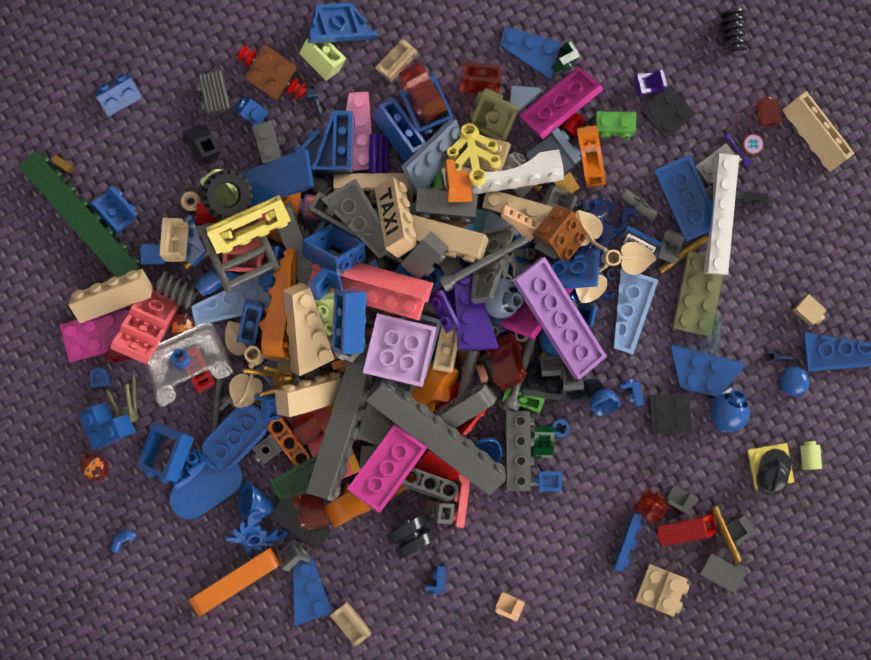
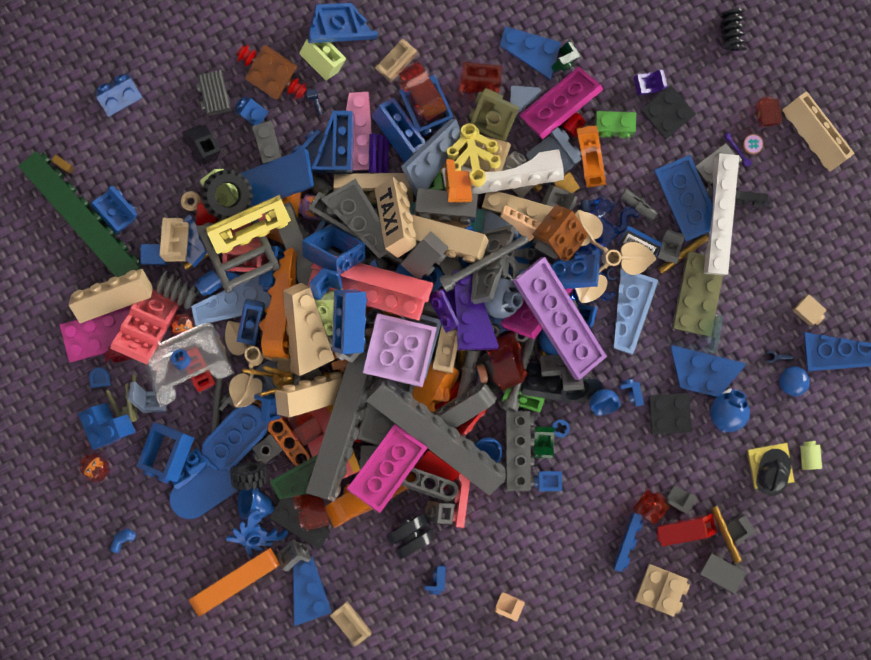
none -> sand blue bracket [127,382,167,413]
none -> black tyre [230,461,268,490]

